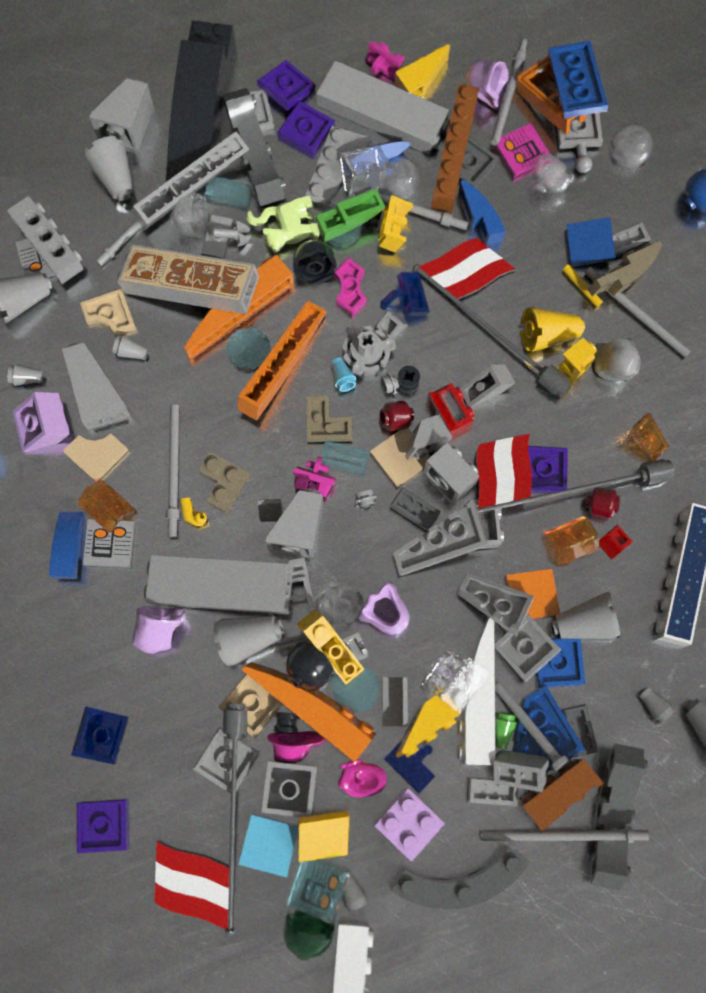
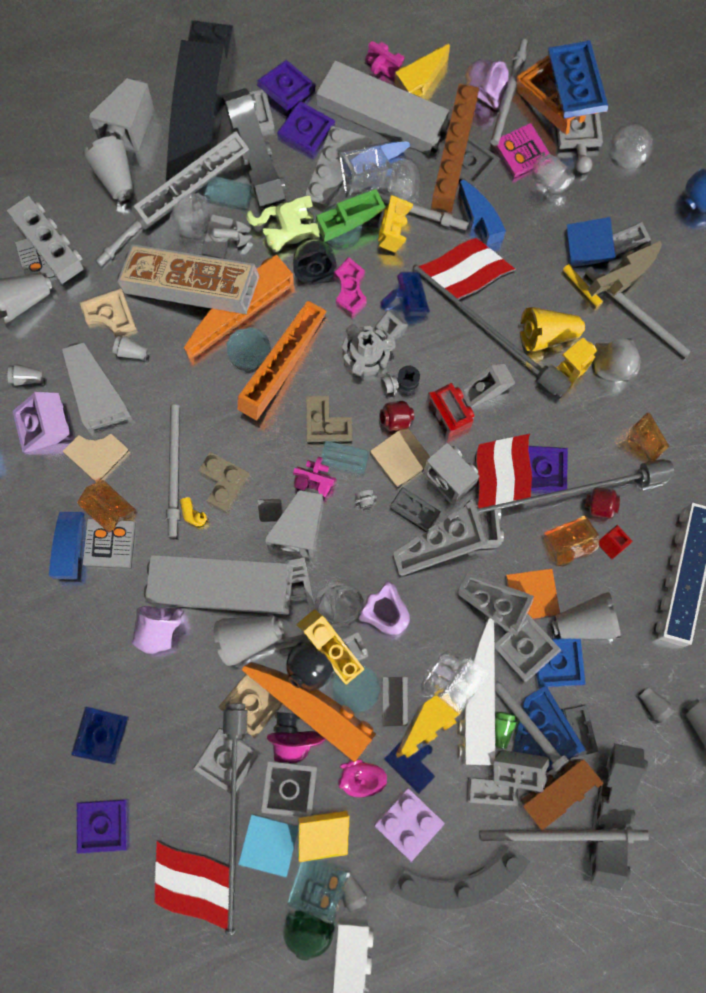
medium azure cone [330,357,356,392] -> none
light grey slope [405,414,452,460] -> none

